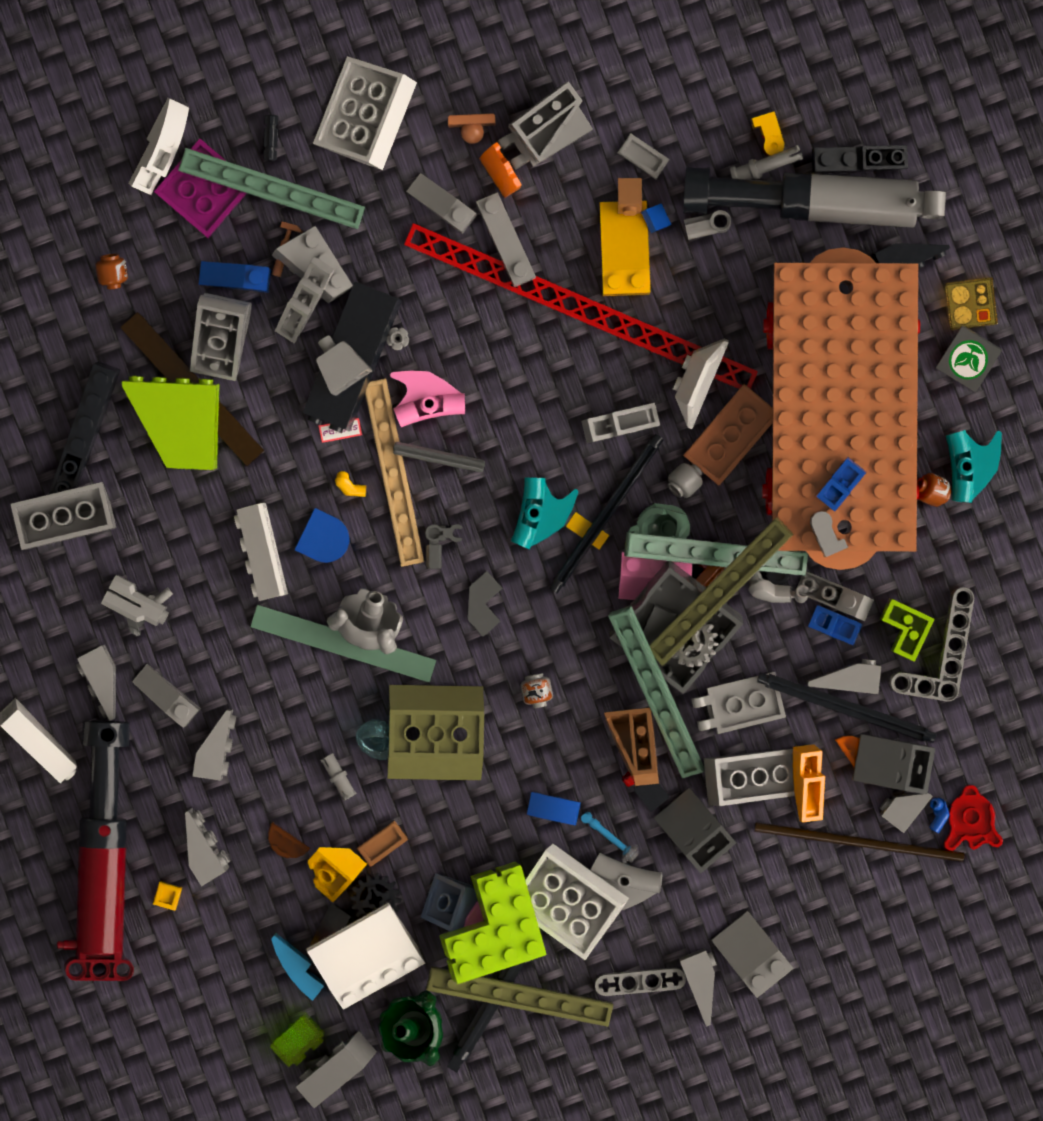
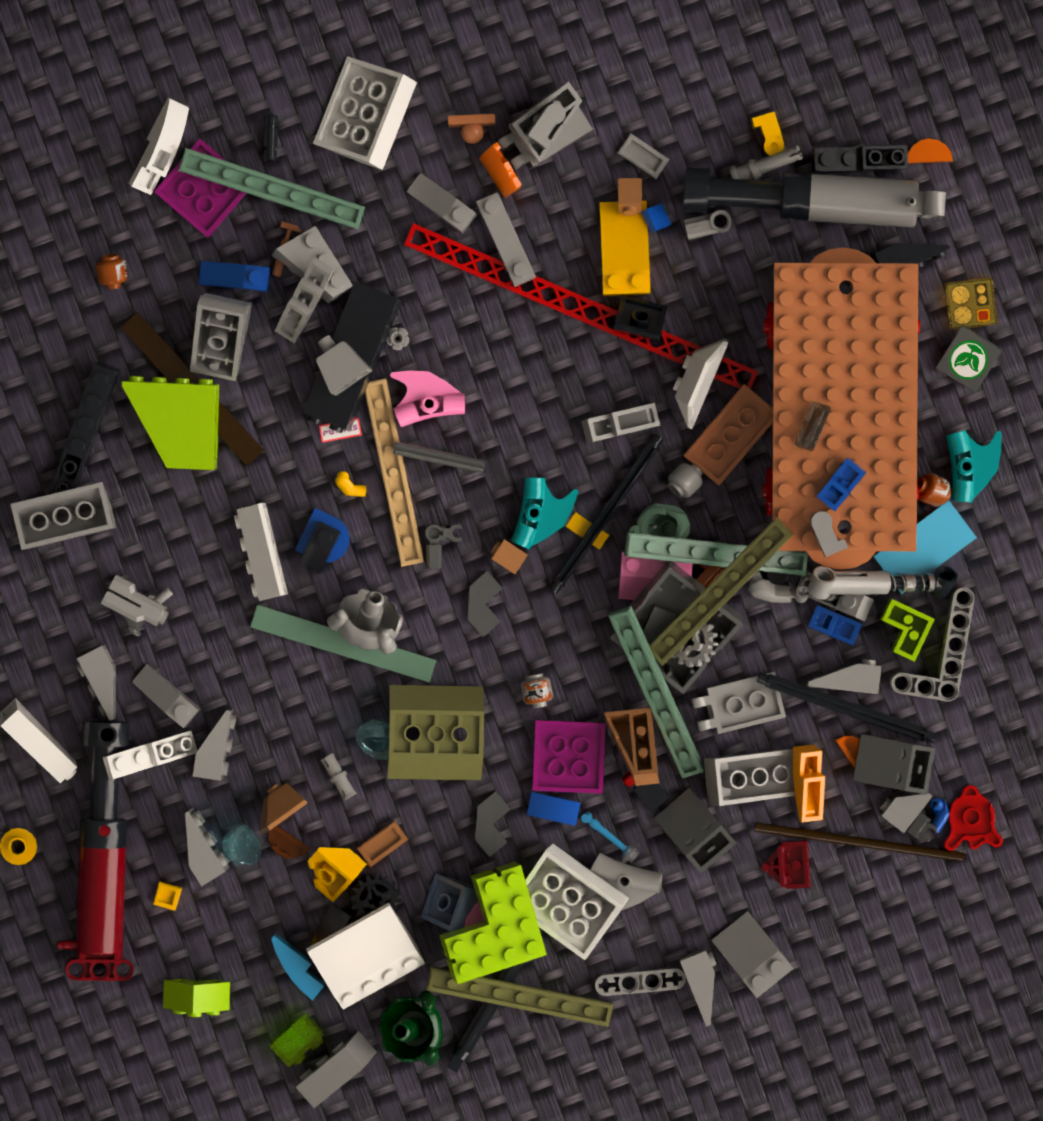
none -> yellow piece [0,828,37,865]
none -> white slope [103,731,197,780]
none -> lime brick [163,978,230,1017]
none -> clear light blue piece [222,824,262,866]
none -> medium nougat slope [259,783,307,835]
none -> black slope [300,521,342,574]
none -> dark grey tile [475,791,511,857]
none -> medium nougat brick [490,539,528,574]
none -> light grey leg [526,103,566,149]
none -> magenta plate [532,720,606,794]
none -> black slope [613,295,667,342]
none -> dark red slope [760,840,811,889]
none -> clear smoke slope [795,402,831,452]
none -> piece [808,566,958,600]
none -> medium azure tile [873,500,977,594]
none -> orange tile [908,139,953,164]
none -> dark grey tile [908,813,938,842]

